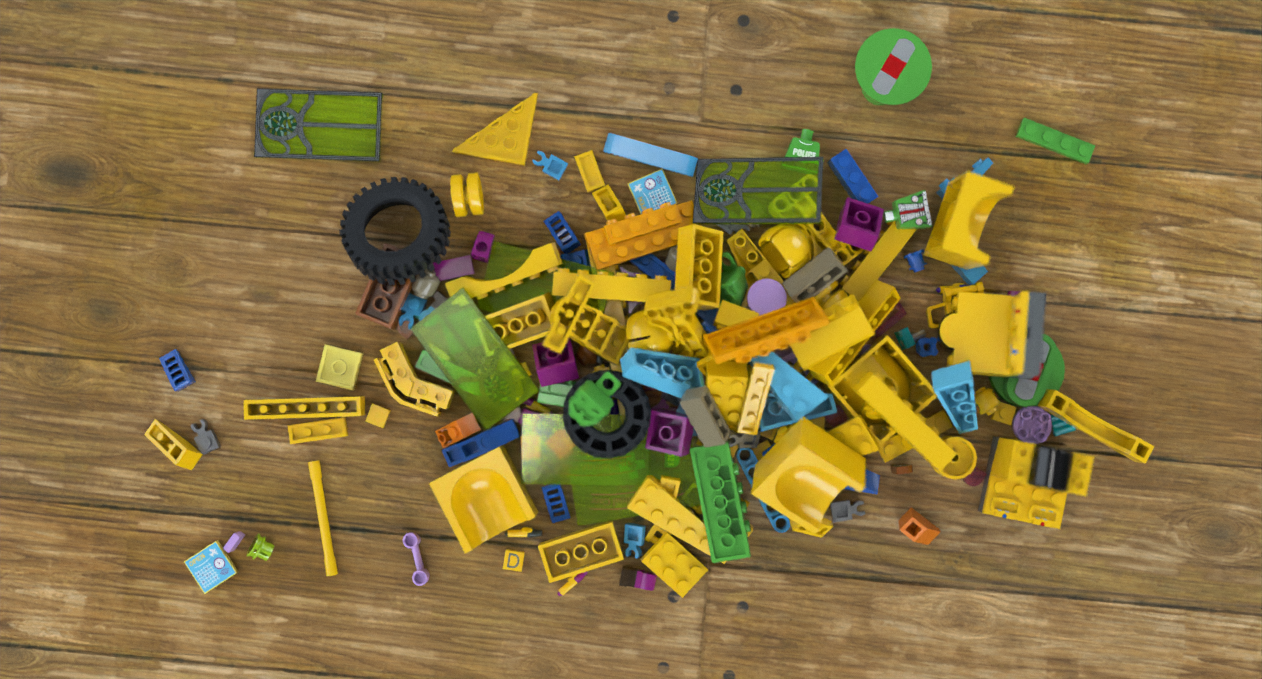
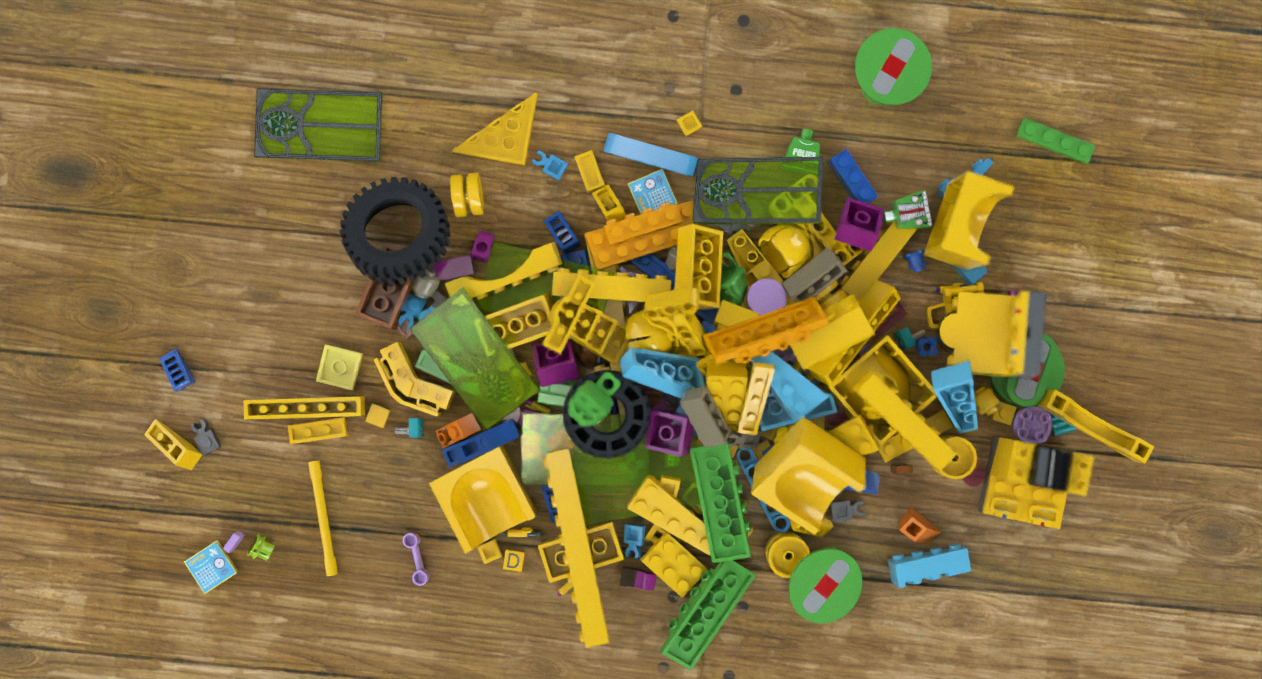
none -> teal piece [395,418,424,438]
none -> yellow tile [477,539,503,564]
none -> yellow brick [543,448,609,648]
none -> bright green plate [659,560,756,671]
none -> yellow tile [676,110,703,137]
none -> yellow wheel [765,531,810,578]
none -> bright green piece [788,546,862,623]
none -> medium azure wedge [887,544,971,588]

